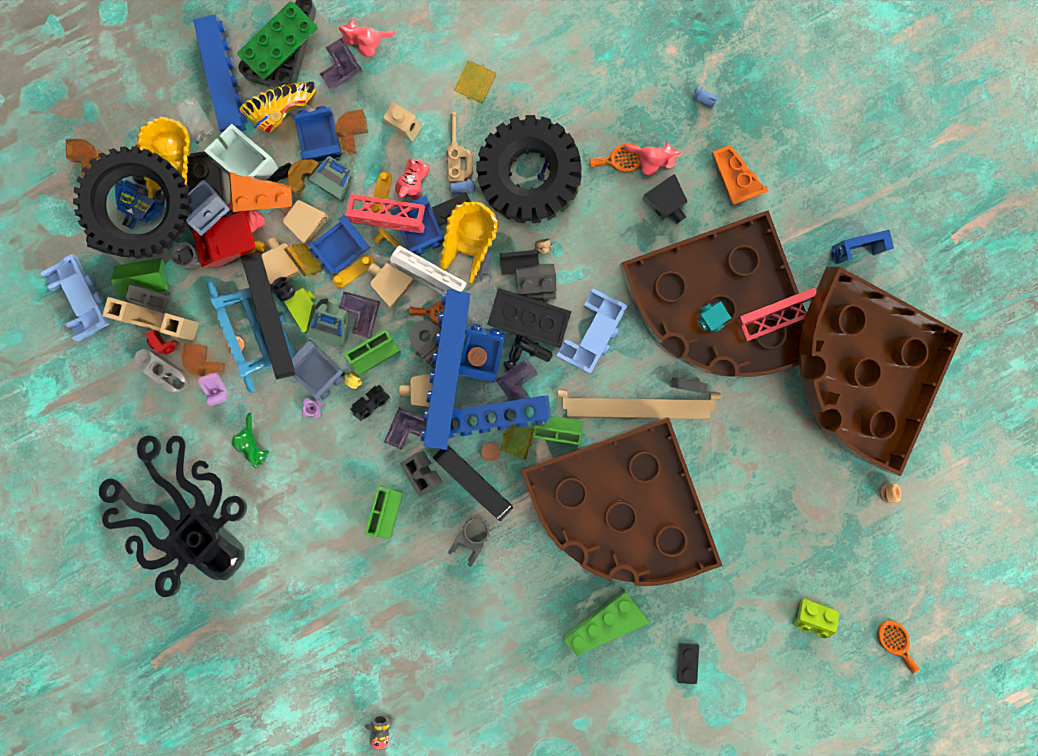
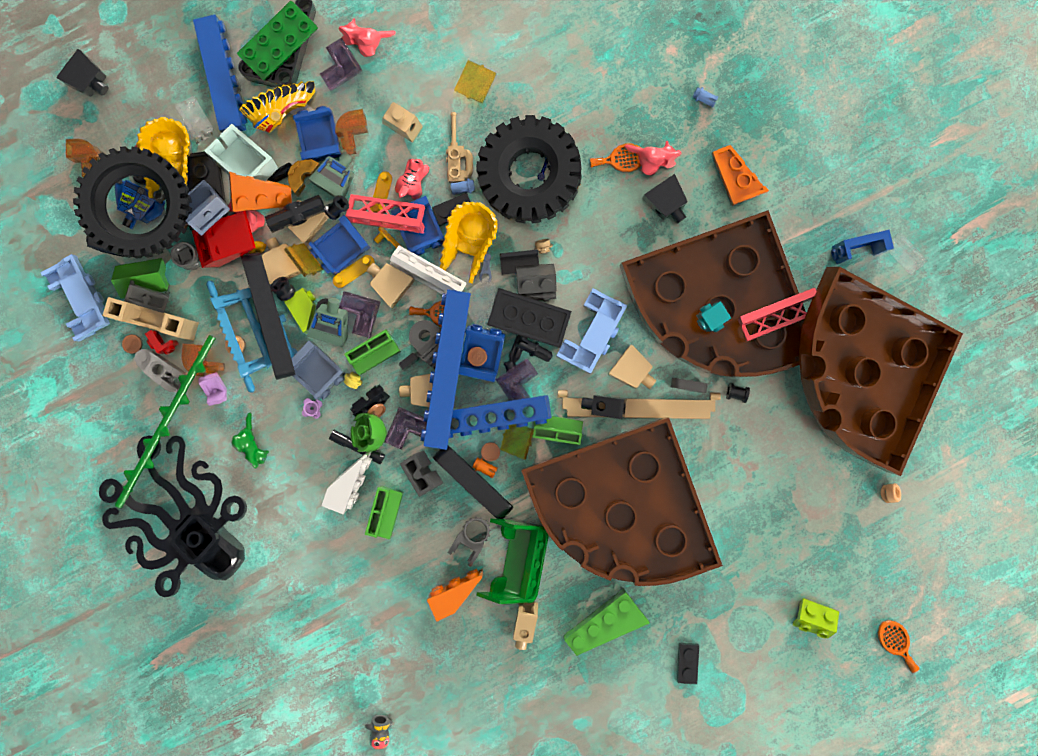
none -> black torso [56,49,109,97]
none -> green plant [115,335,216,509]
none -> nougat piece [122,335,142,354]
none -> black piece [265,195,326,233]
none -> white slope [321,452,372,514]
none -> black bush [325,195,349,220]
none -> black piece [329,429,385,465]
none -> bright green cylinder [351,413,387,452]
none -> nougat piece [367,403,386,417]
none -> black tile [399,353,419,371]
none -> orange slope [427,568,483,622]
none -> orange pin [472,457,498,478]
none -> green windscreen [476,518,549,604]
none -> tan torso [513,602,538,650]
none -> black torso [581,395,627,419]
none -> tan torso [608,344,656,389]
none -> black bush [726,382,750,403]

